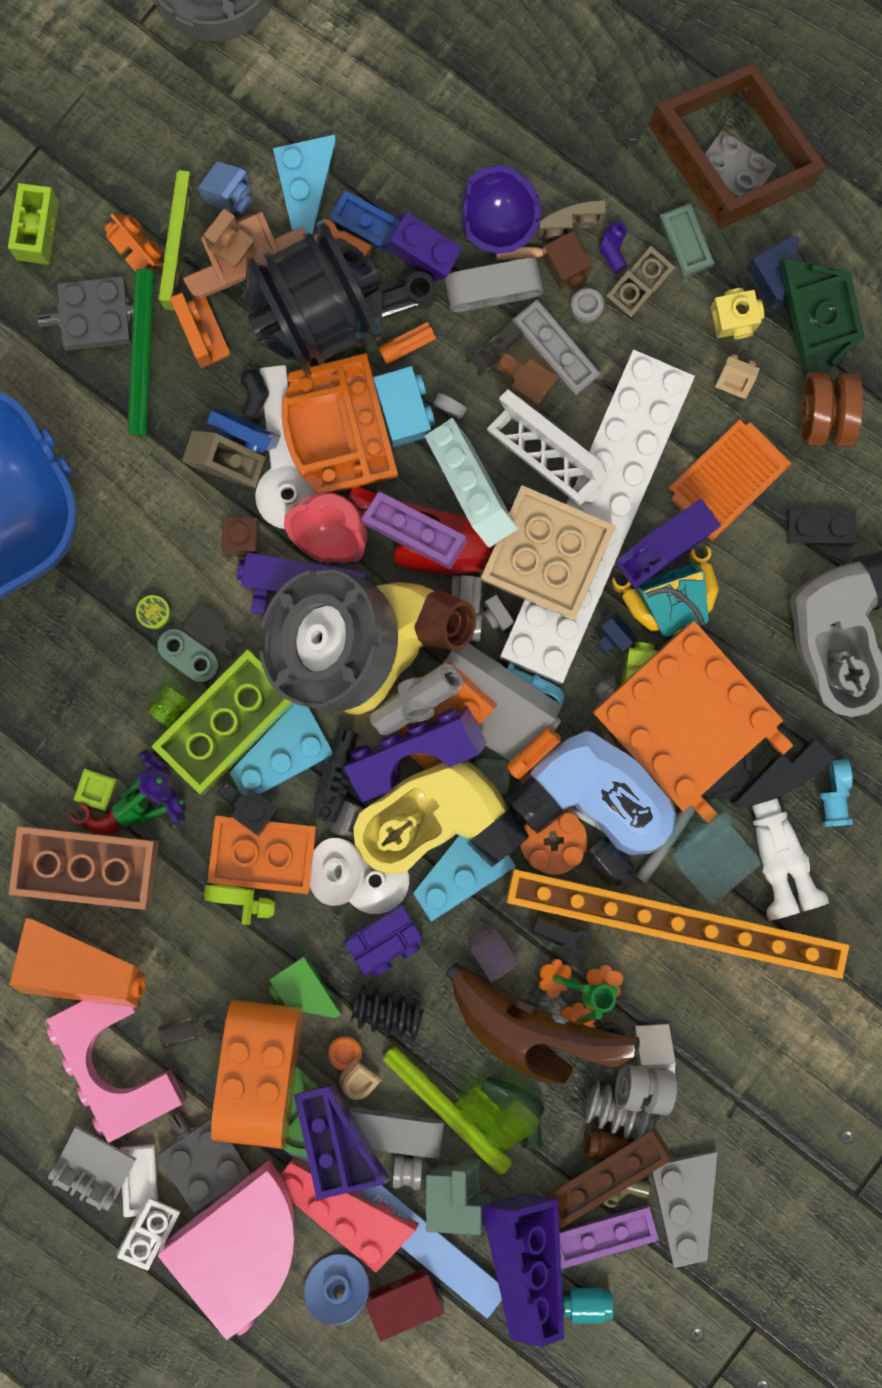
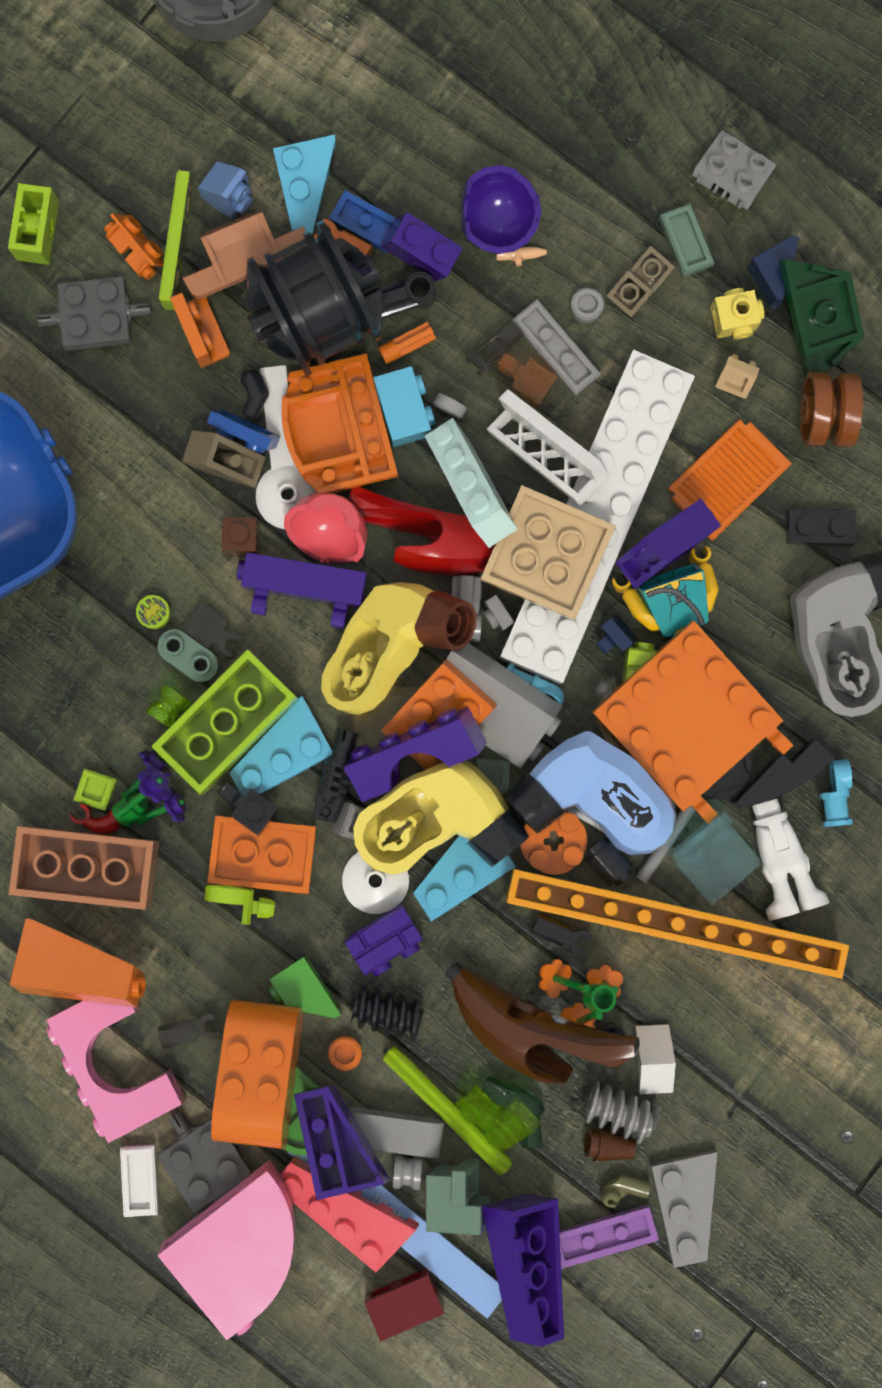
light grey hinge [48,1126,137,1211] -> none
white slope [117,1197,180,1271] -> none
green axle [127,269,154,436] -> none
medium nougat bracket [203,209,254,267] -> none
dark grey piece [260,569,398,711] -> none
medium blue dish [304,1254,369,1325] -> none
white dish [310,838,363,906] -> none
tan tile [339,1058,382,1100] -> none
medium lavender plate [361,492,468,569] -> none
light grey piece [370,663,463,736] -> none
light grey beam [444,258,544,312] -> none
clear purple brick [469,927,520,983] -> none
orange piece [507,726,561,780] -> none
dark tan slope [537,200,606,242] -> none
reddish brown brick [542,231,592,290] -> none
reddish brown plate [545,1128,674,1229] -> none
teal brick [563,1287,613,1324] -> none
dark purple arm [599,221,628,274] -> none
light grey wheel [615,1064,677,1116] -> none
reddish brown window [648,63,826,230] -> none

